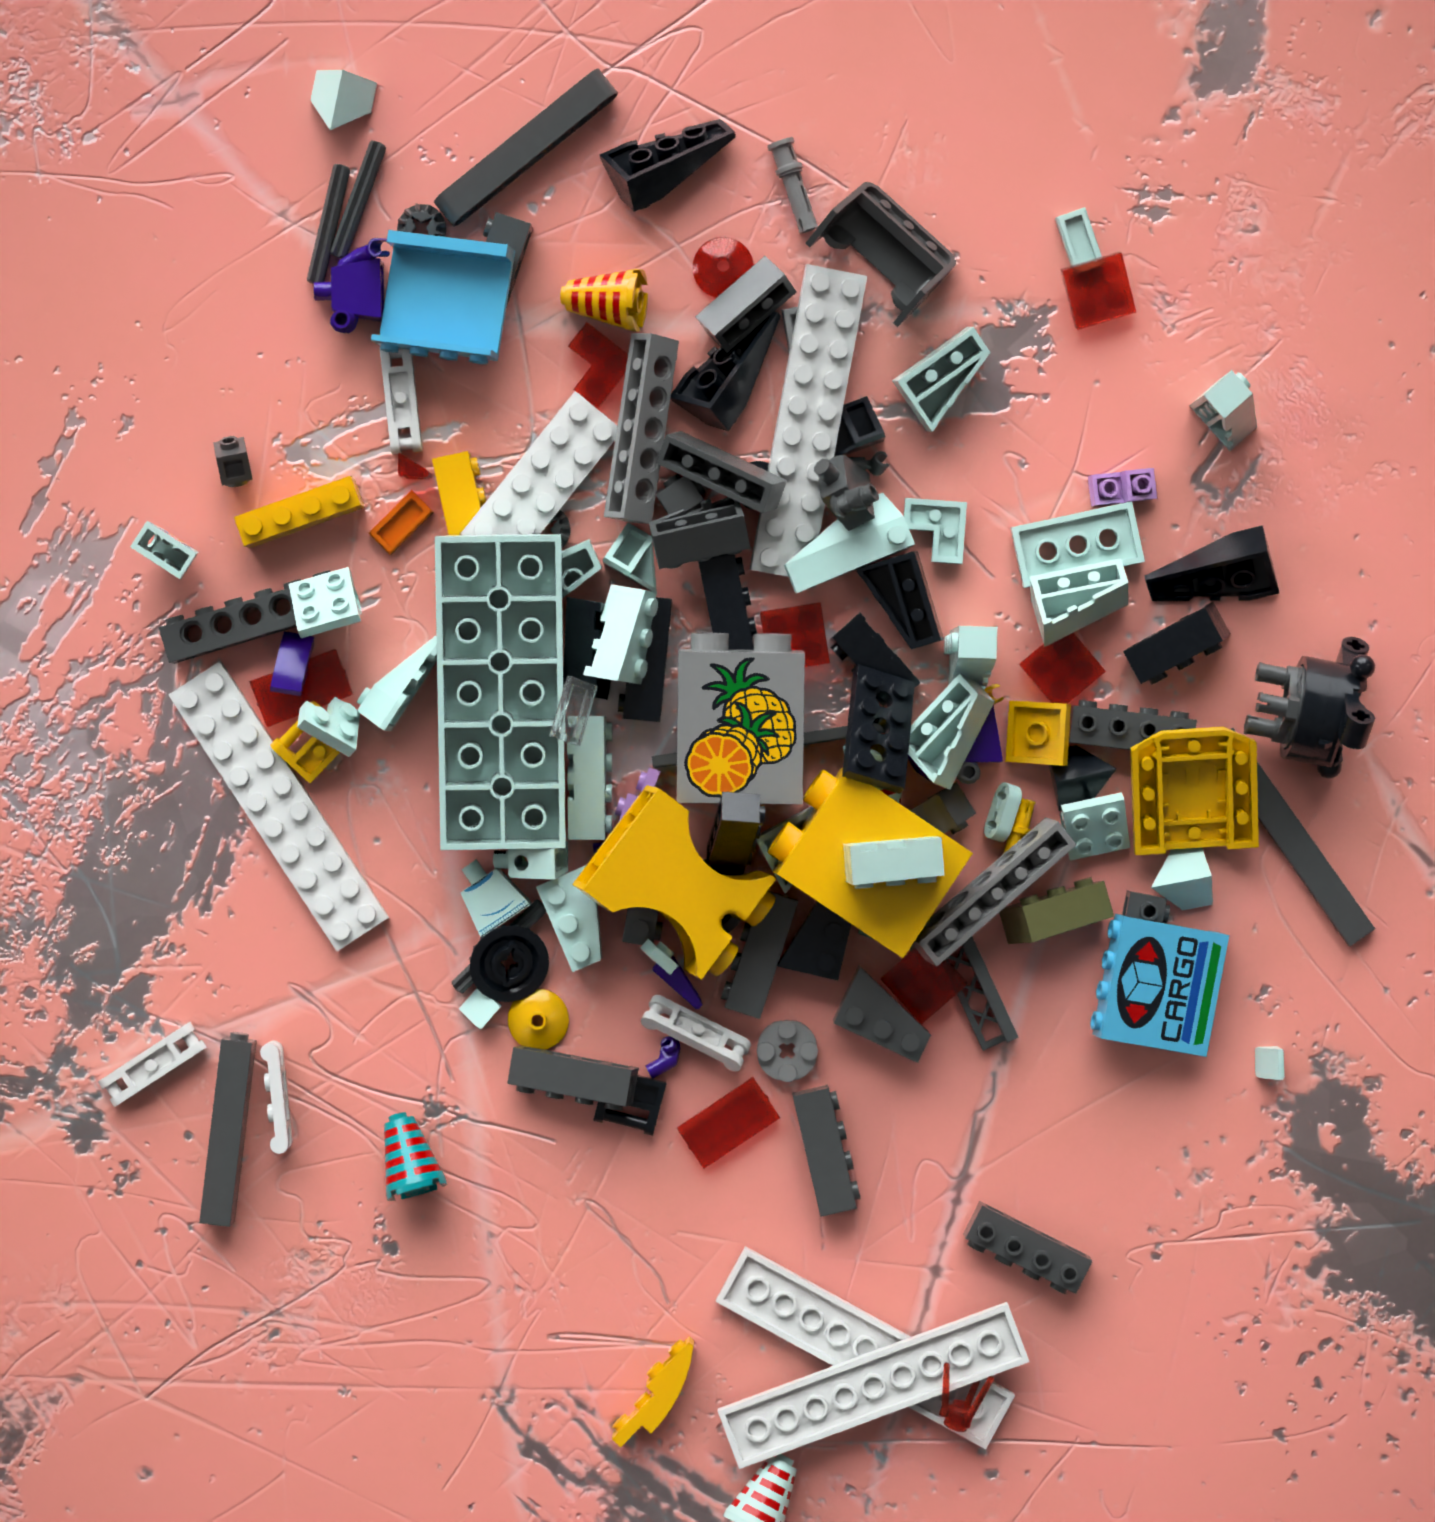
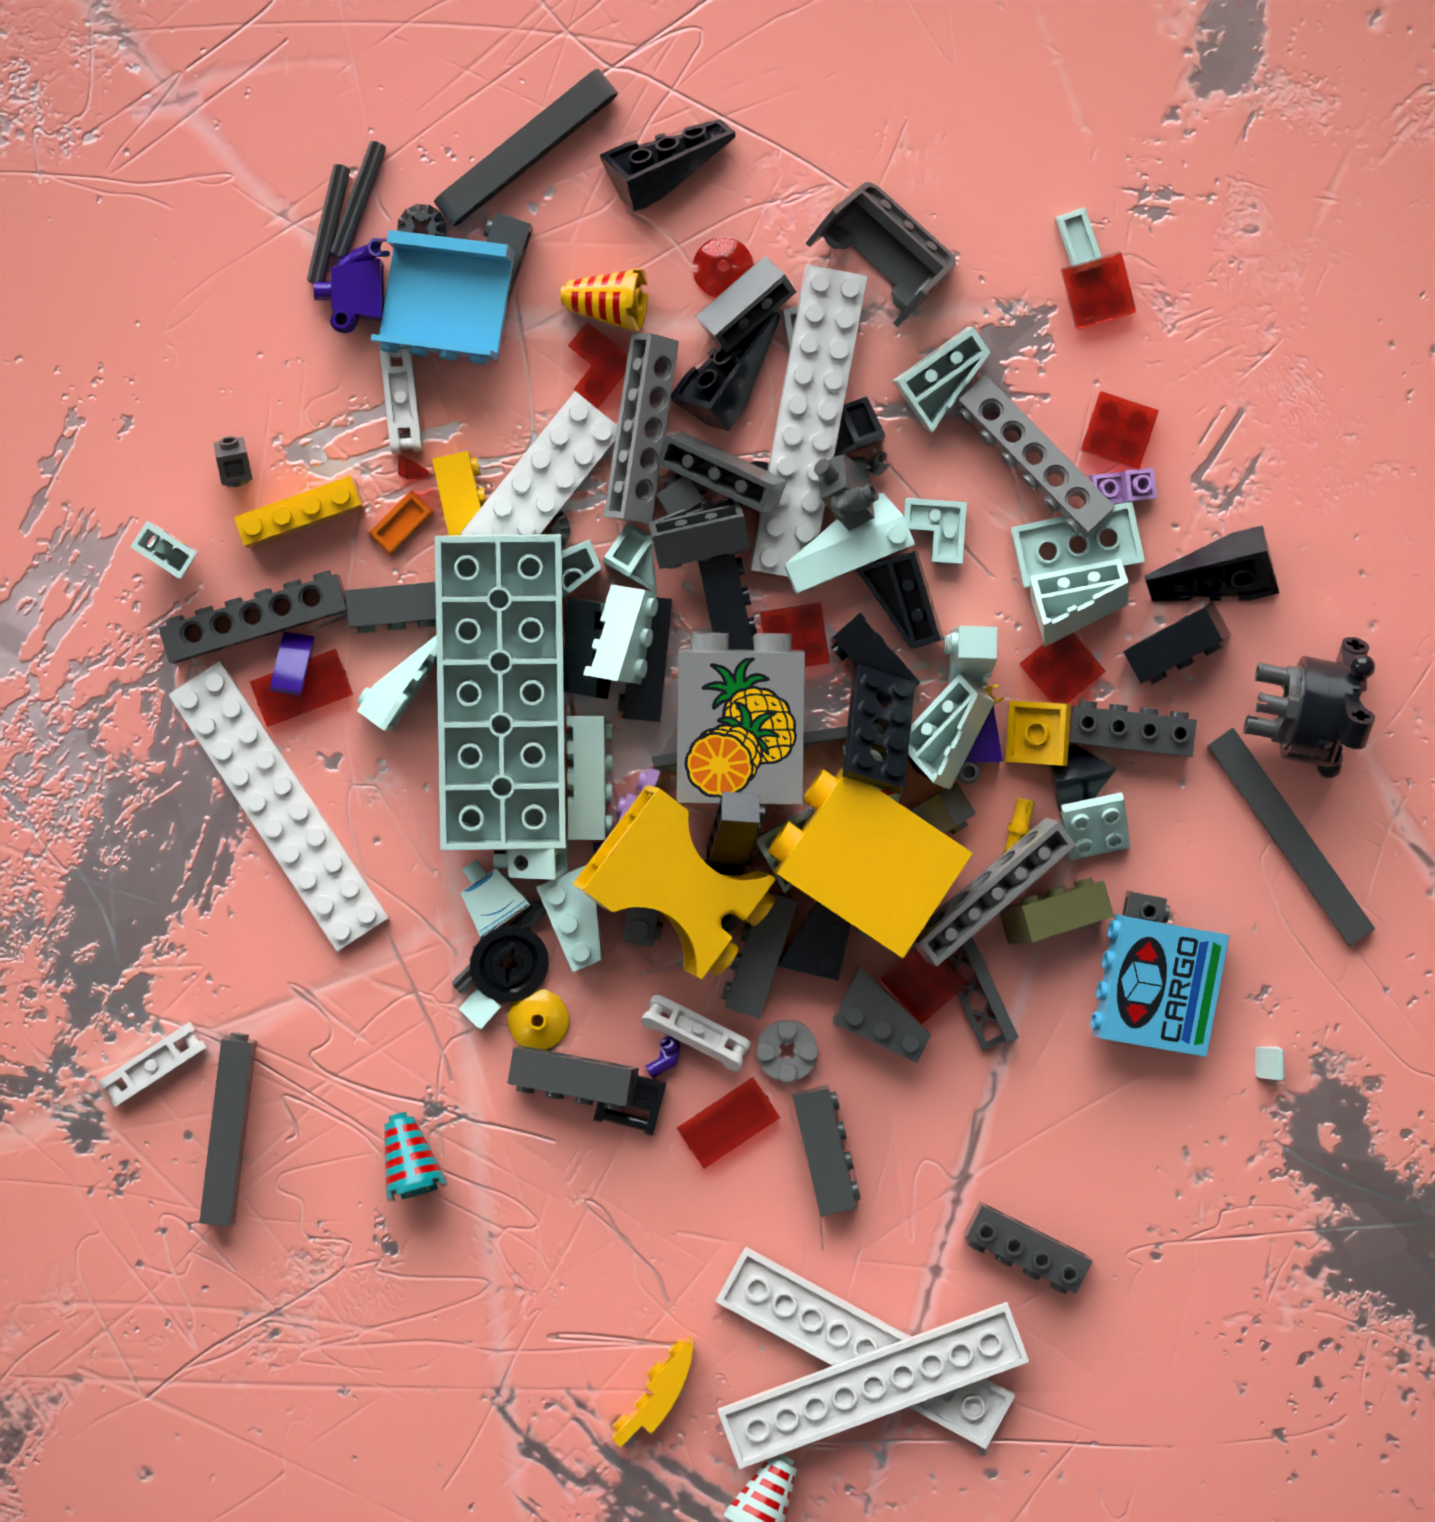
white plate [260,1040,293,1154] -> none
yellow plate [270,701,340,783] -> none
light aqua plate [289,567,362,638] -> none
light aqua plate [297,697,360,757] -> none
light aqua slope [310,70,377,130] -> none
clear tile [549,676,598,746] -> none
light aqua plate [640,939,679,975] -> none
dark purple slope [653,955,703,1009] -> none
light grey pin [767,137,818,234] -> none
light aqua wedge [843,836,945,889] -> none
clear red plant [939,1362,994,1432] -> none
light aqua beam [984,782,1022,842] -> none
yellow wedge [1130,727,1259,855] -> none
light aqua slope [1151,848,1213,910] -> none
wedge [1189,370,1257,451] -> none
none -> dark grey brick [345,582,436,633]
none -> light grey brick [957,374,1115,538]
none -> clear red plate [1080,391,1159,469]

